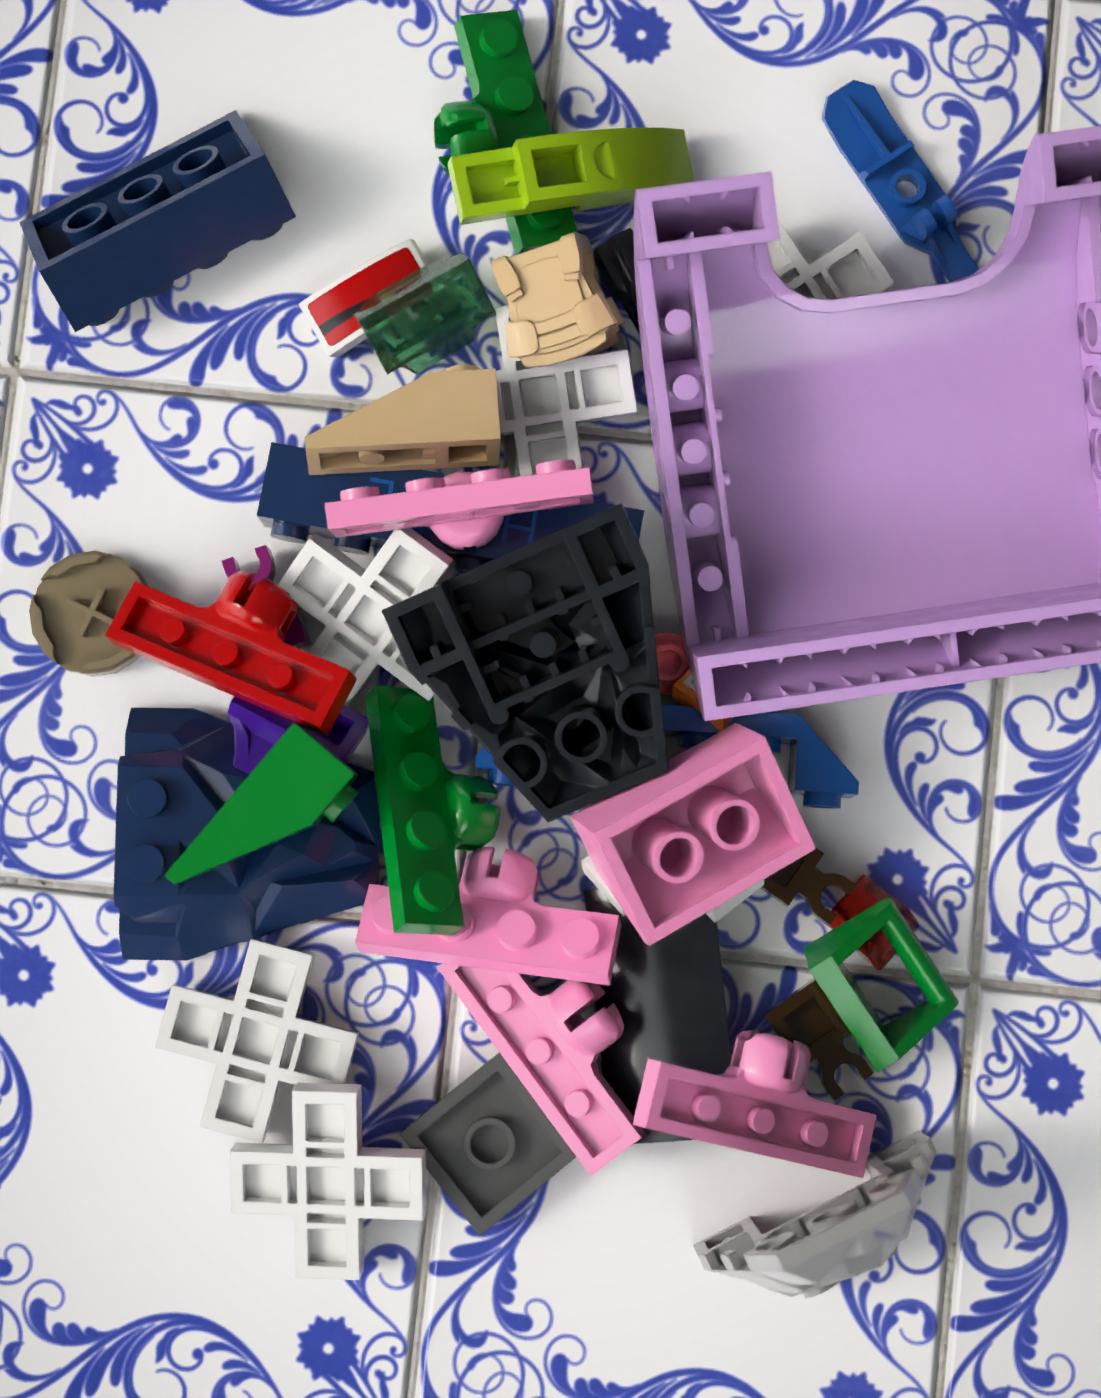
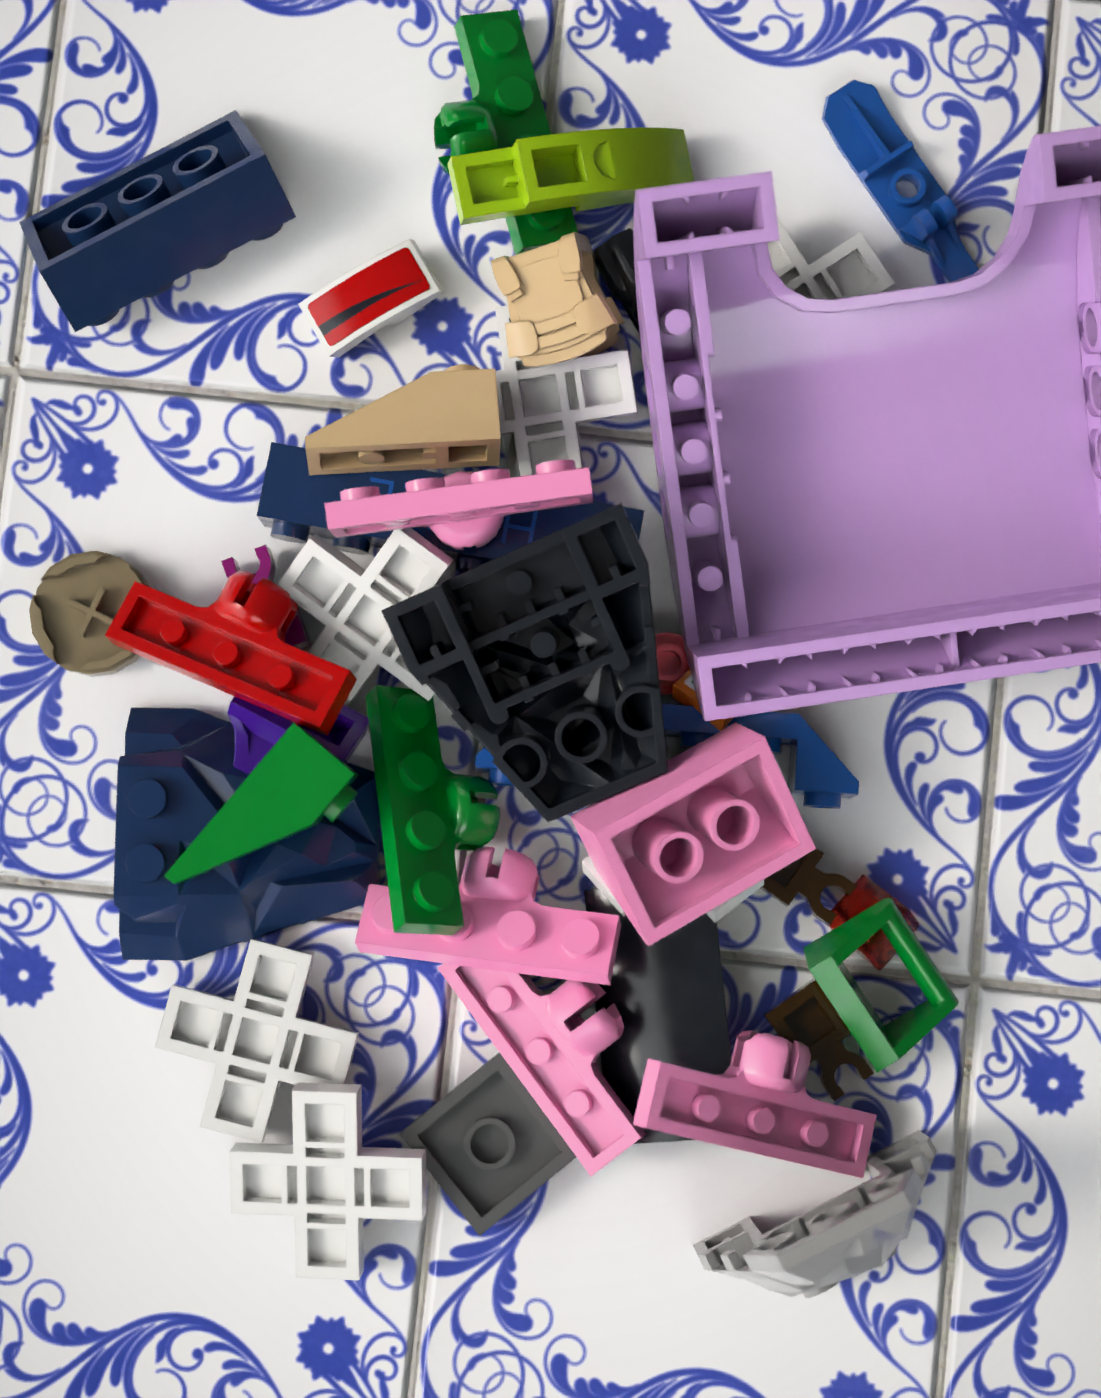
clear green slope [354,253,496,375] -> none

